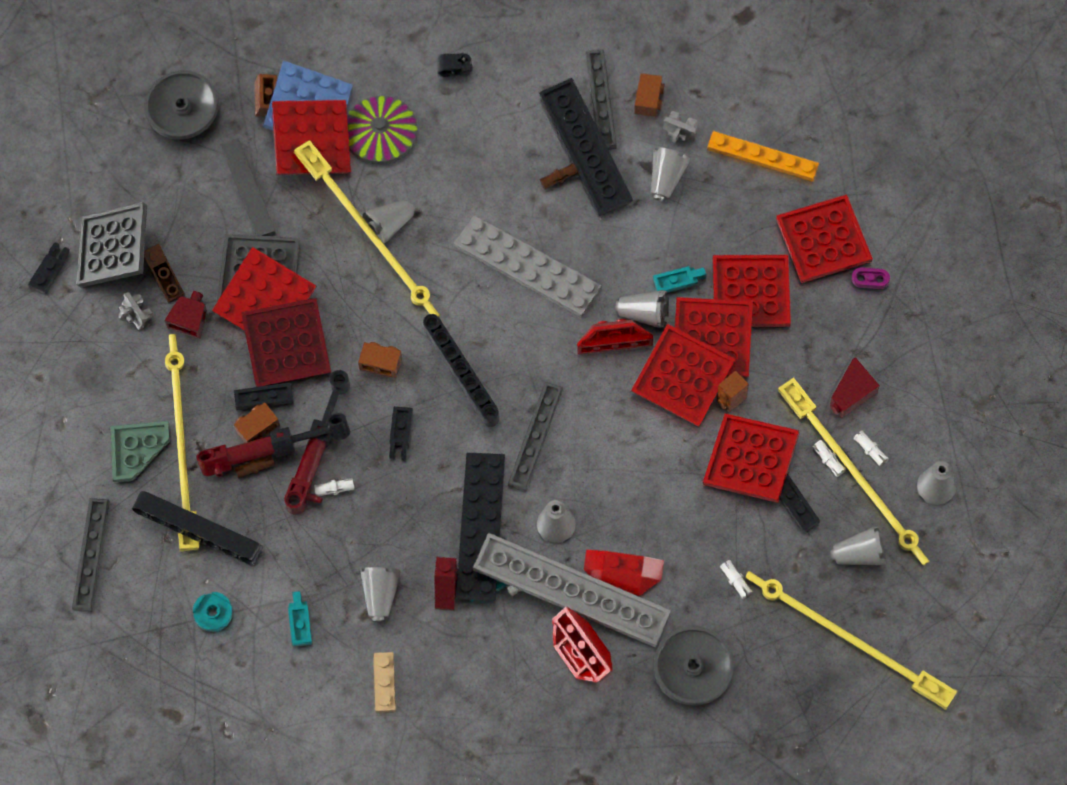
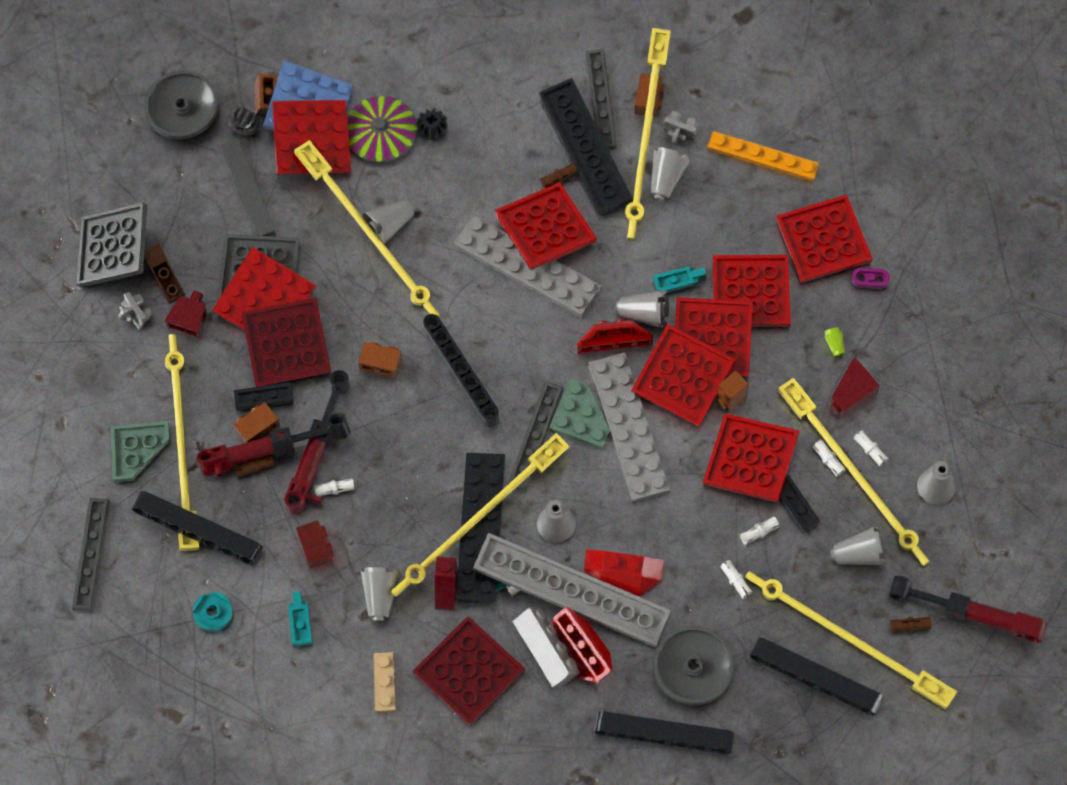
black hinge [28,242,70,294] -> none
black hinge [389,406,413,460] -> none
black piece [437,53,473,78] -> none
none -> dark grey gear [228,107,260,136]
none -> clear red brick [296,520,334,569]
none -> light yellow bar [391,433,570,597]
none -> dark red plate [412,616,525,726]
none -> black gear [416,108,448,140]
none -> red plate [495,182,597,270]
none -> brick [513,607,579,687]
none -> sand green plate [549,378,610,450]
none -> light grey plate [588,352,670,503]
none -> black beam [594,711,734,754]
none -> light yellow bar [625,28,671,240]
none -> white pin [740,516,780,545]
none -> black beam [750,638,884,716]
none -> lime cone [824,327,845,357]
none -> piece [888,576,1048,643]
none -> reddish brown pin [890,617,932,633]

